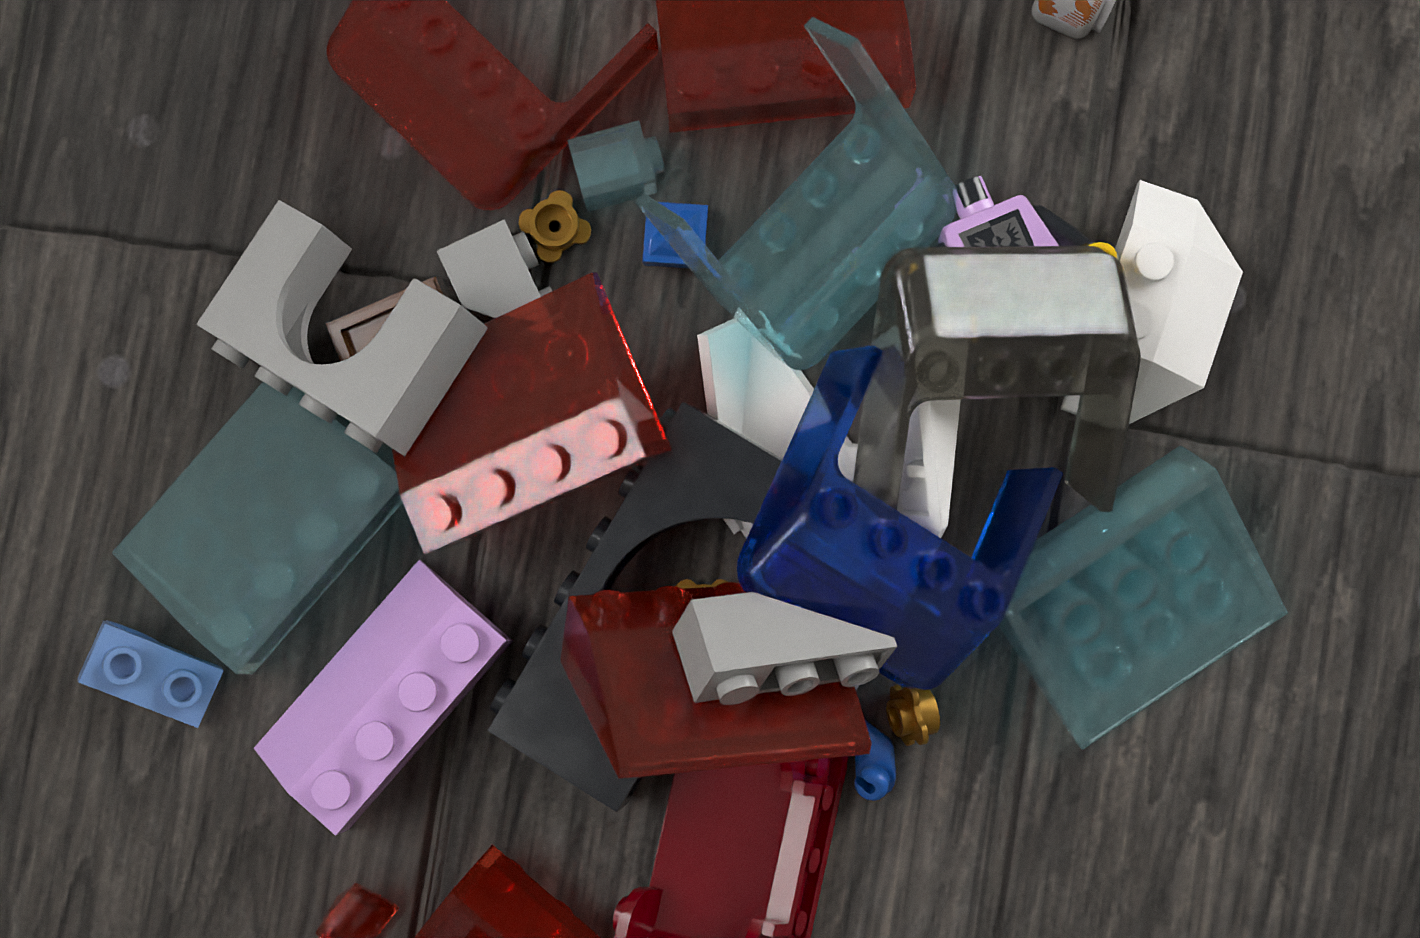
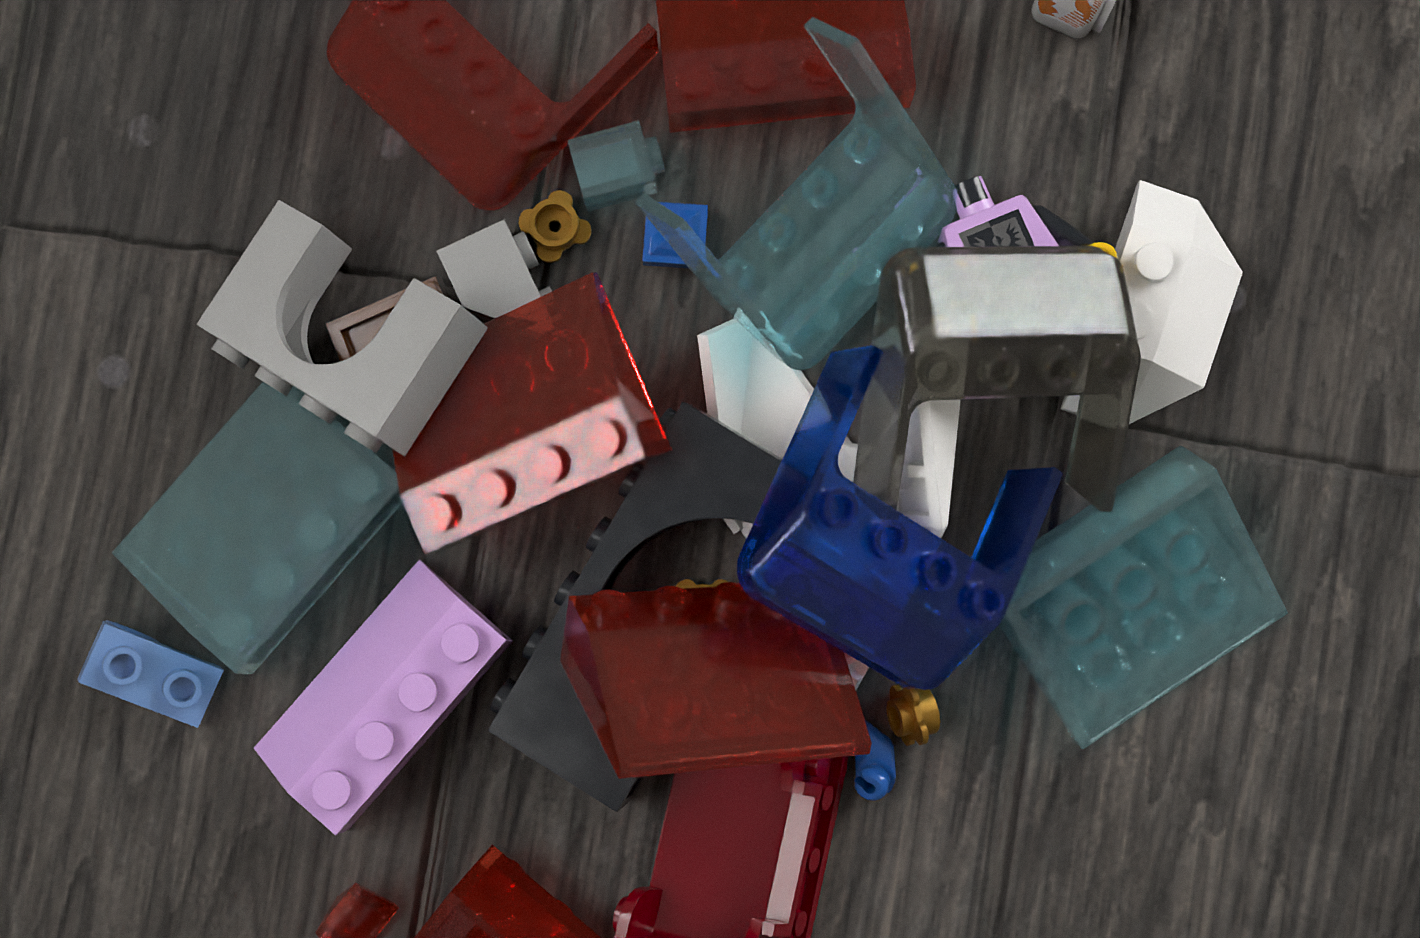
light grey slope [672,592,897,705] -> none

